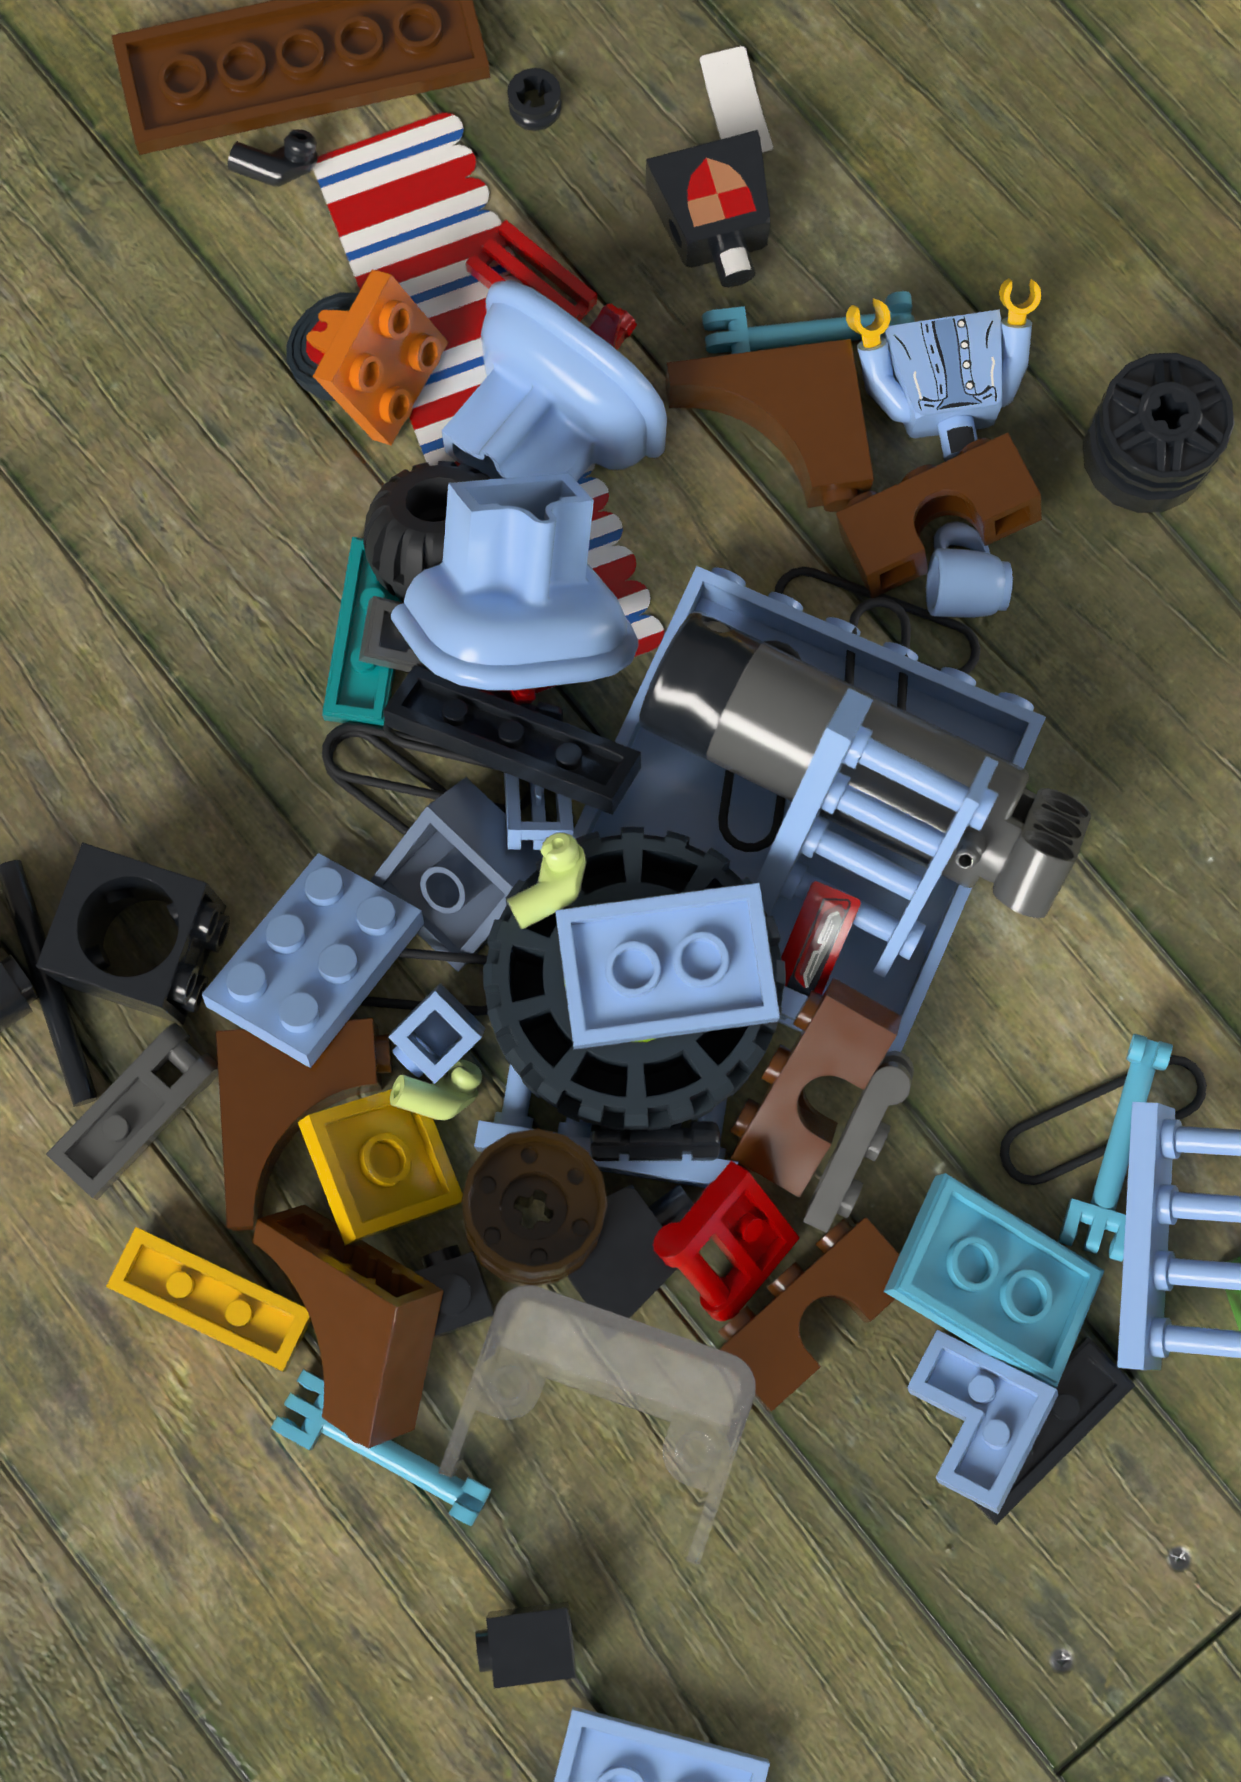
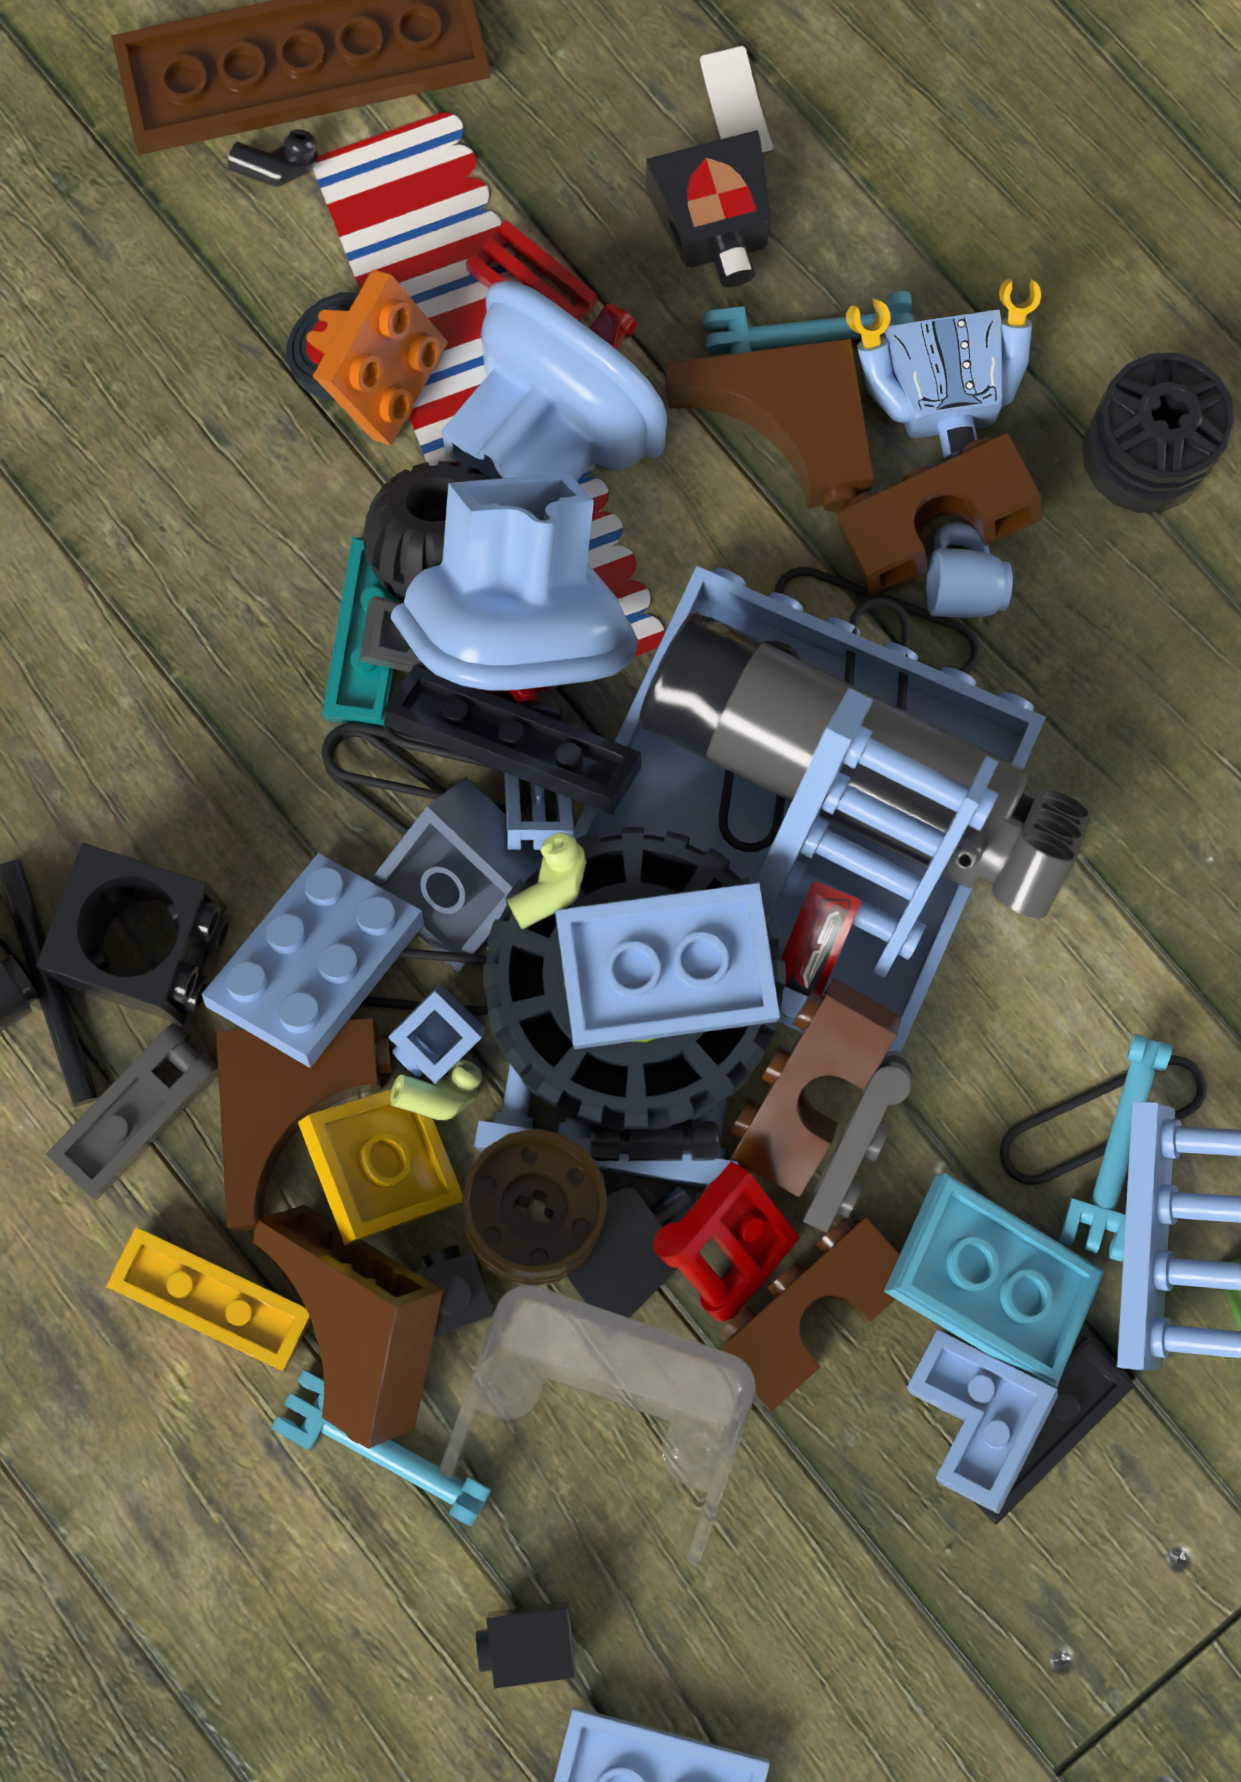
black bush [507,68,562,131] -> none

